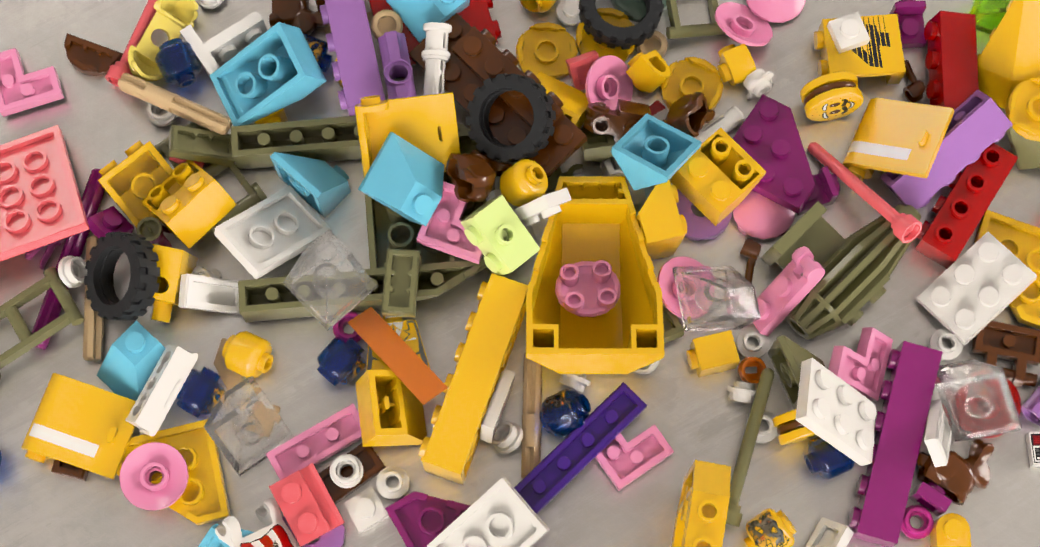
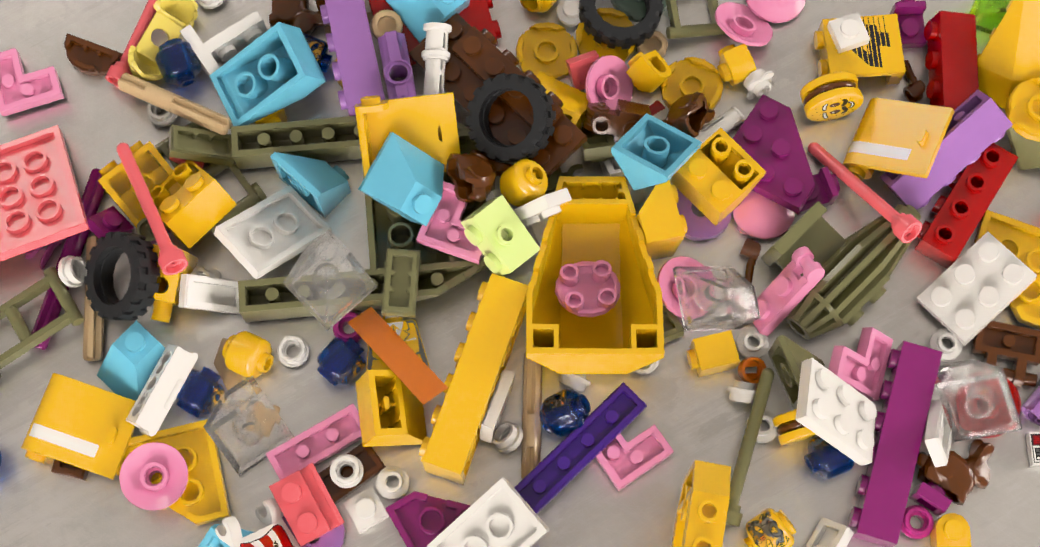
none -> coral piece [117,142,188,275]
none -> white plate [276,335,310,368]

